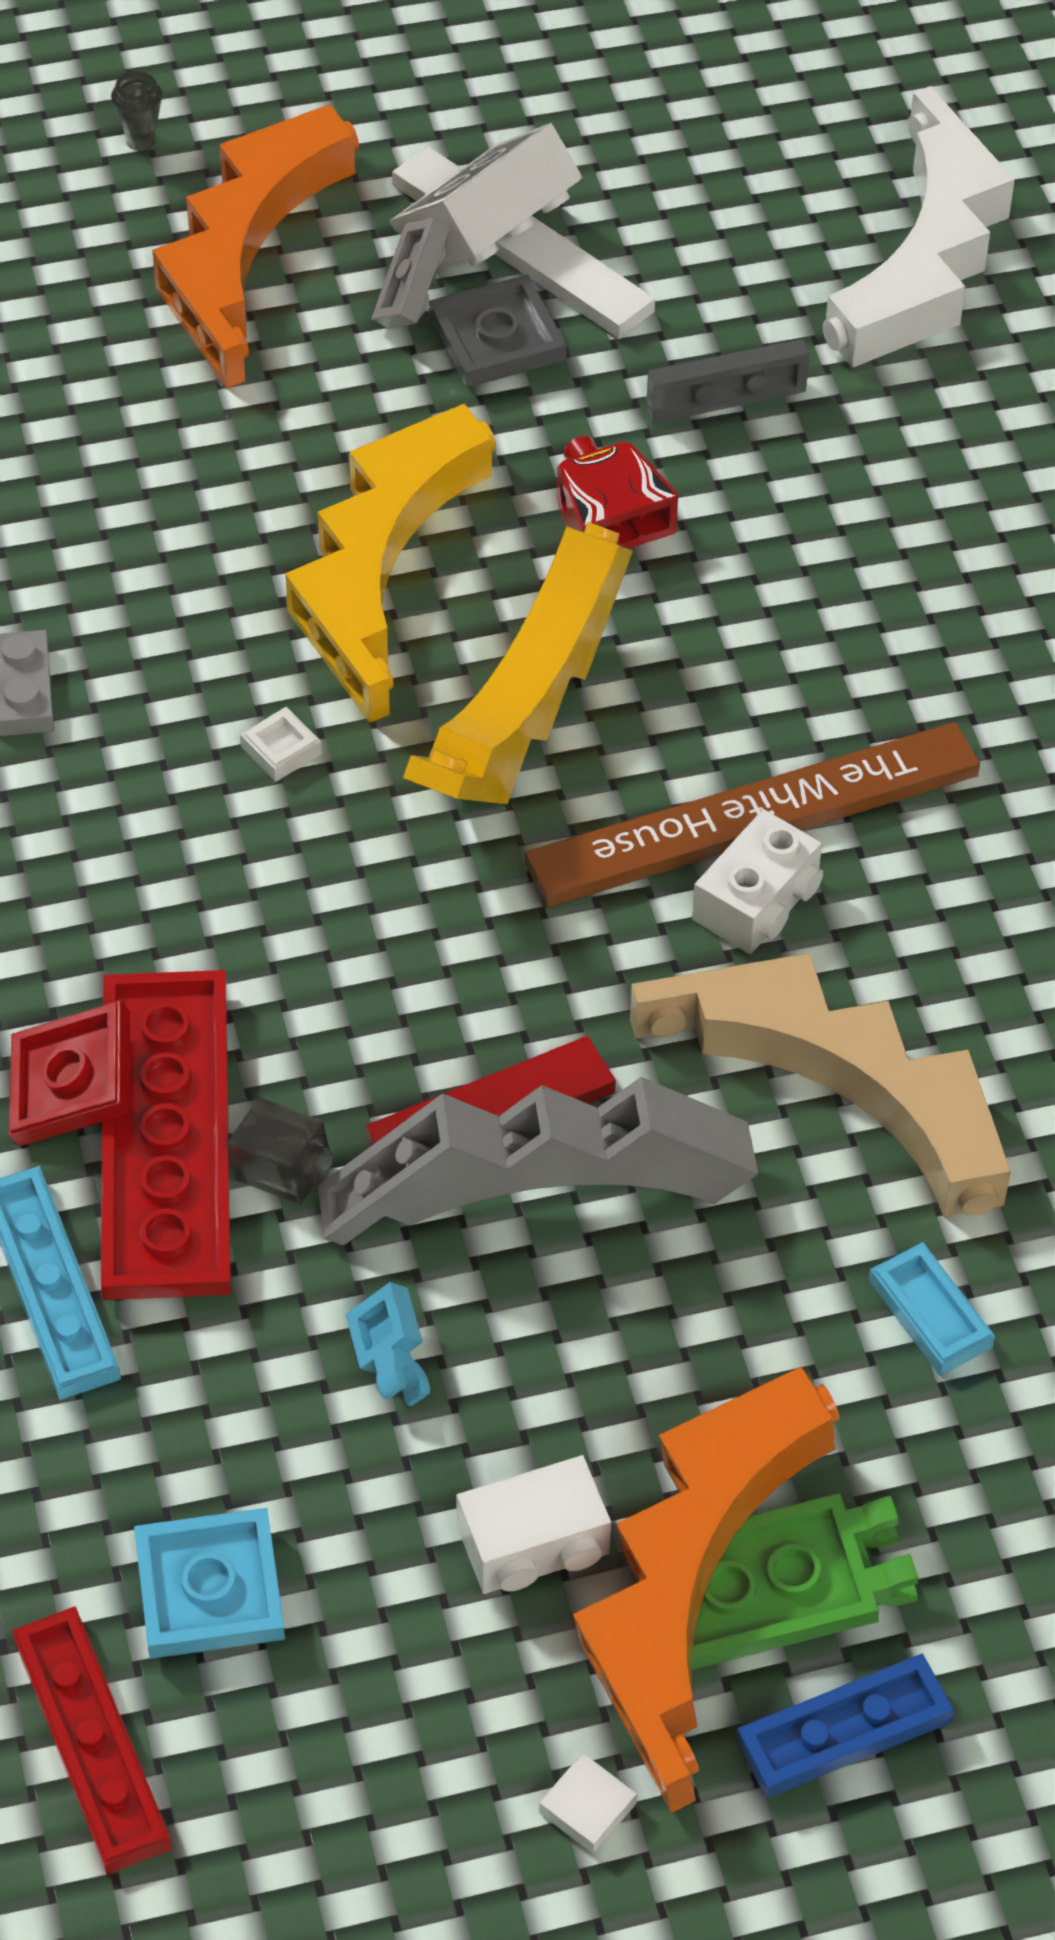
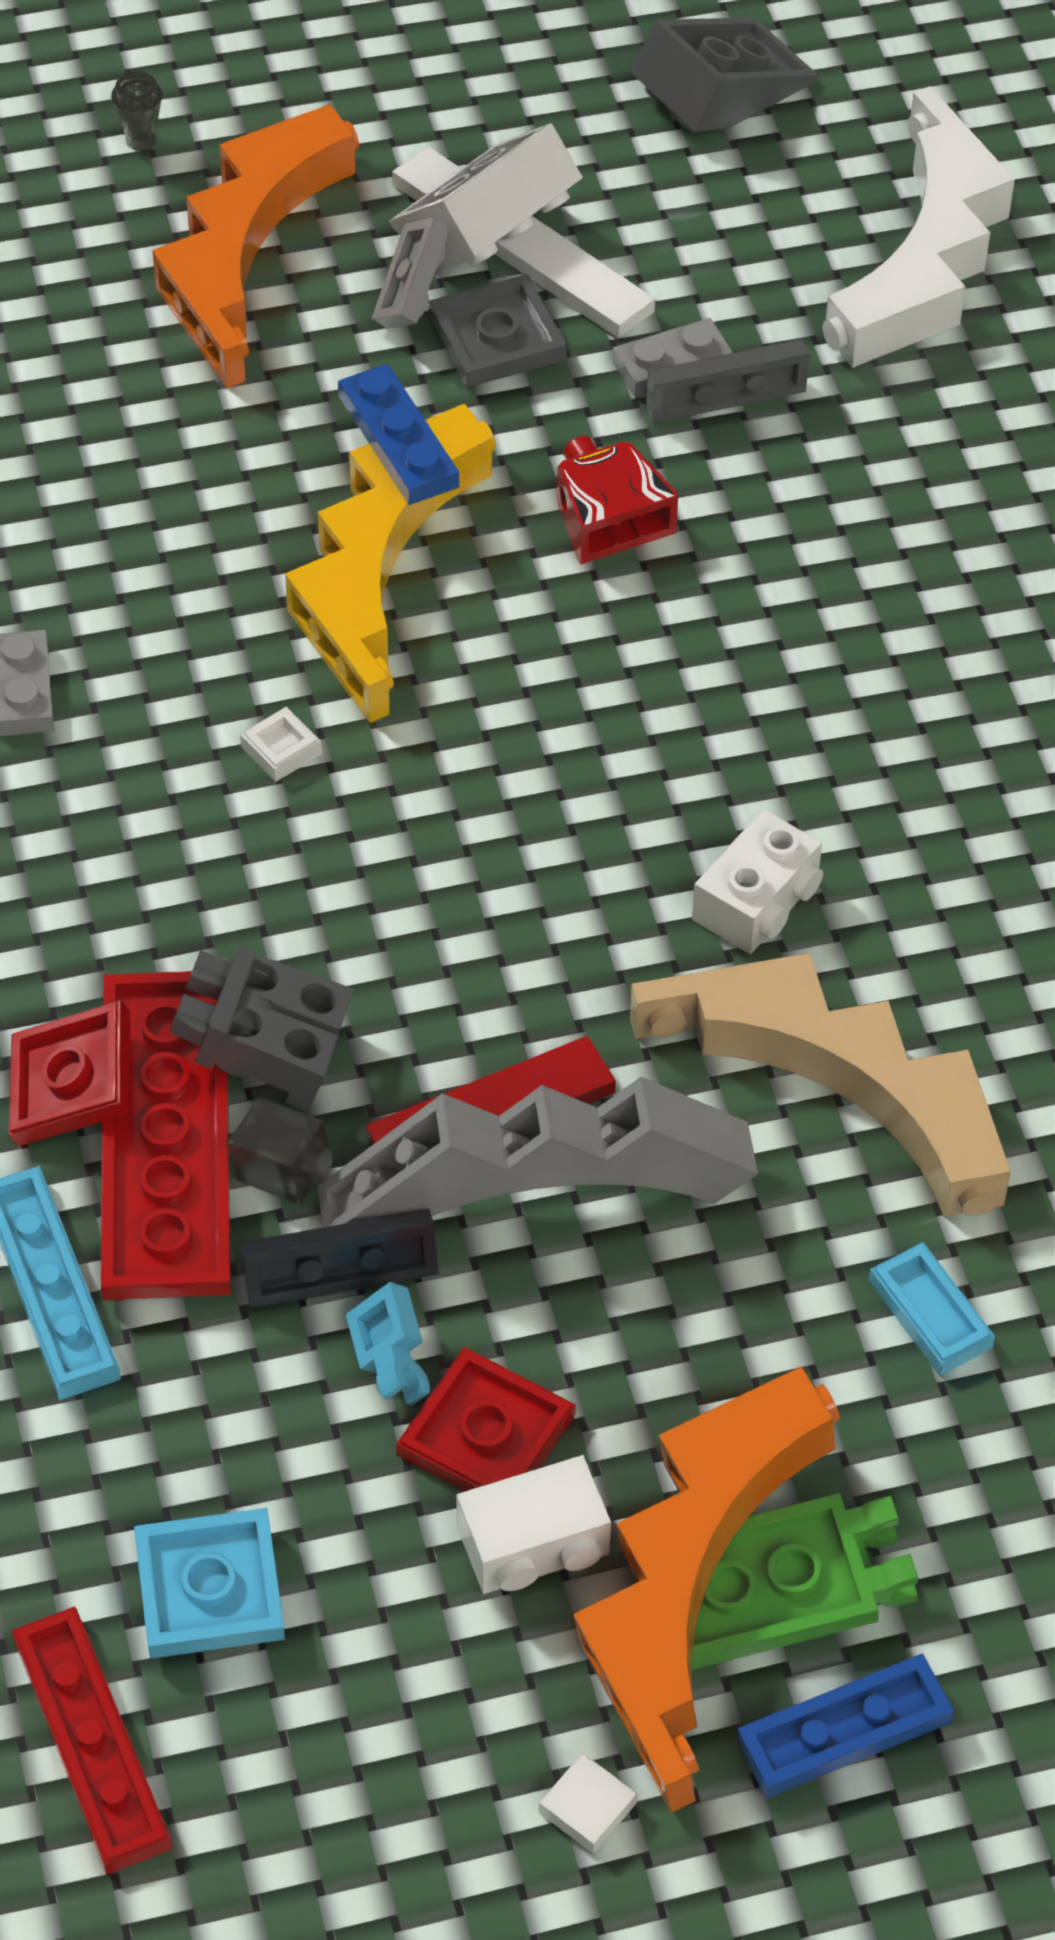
yellow arch [403,522,633,804] -> none
dark orange tile [525,722,980,908] -> none
none -> dark grey hips [169,945,354,1112]
none -> black plate [240,1209,439,1309]
none -> blue plate [338,363,459,505]
none -> red tile [396,1347,576,1492]
none -> light grey plate [613,318,733,398]
none -> dark grey slope [630,17,818,133]

